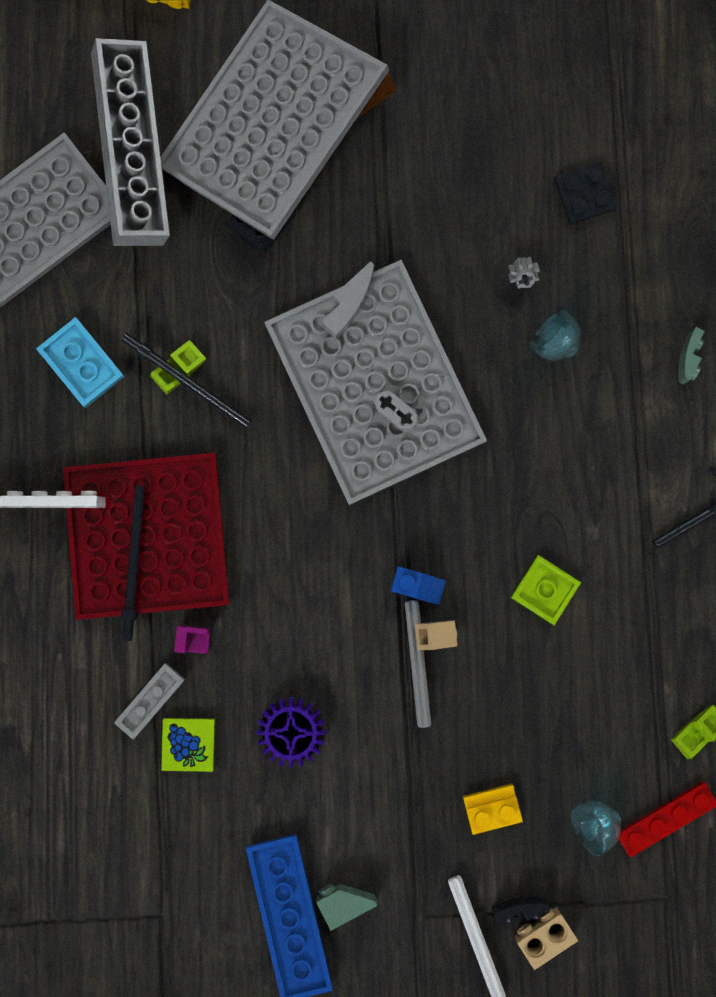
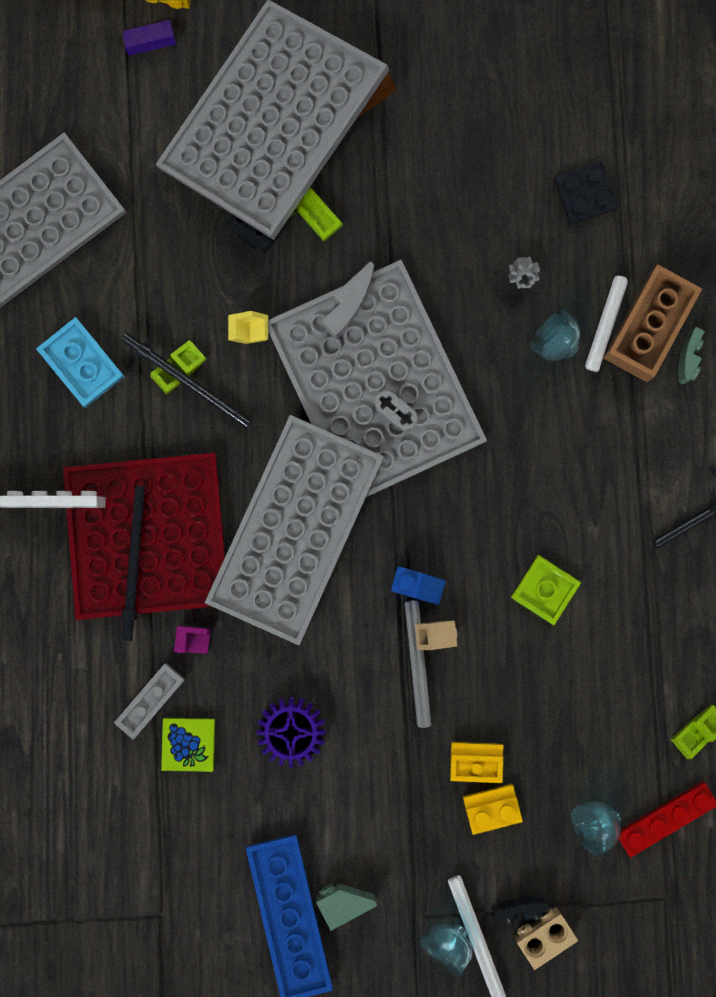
light grey brick [91,38,170,246] -> none
none -> dark purple slope [122,20,176,56]
none -> light grey plate [205,415,384,645]
none -> light yellow panel [228,311,268,344]
none -> lime plate [295,187,343,242]
none -> clear light blue cylinder [420,923,472,976]
none -> yellow plate [450,742,504,783]
none -> white axle [585,276,628,372]
none -> medium nougat brick [603,264,702,382]

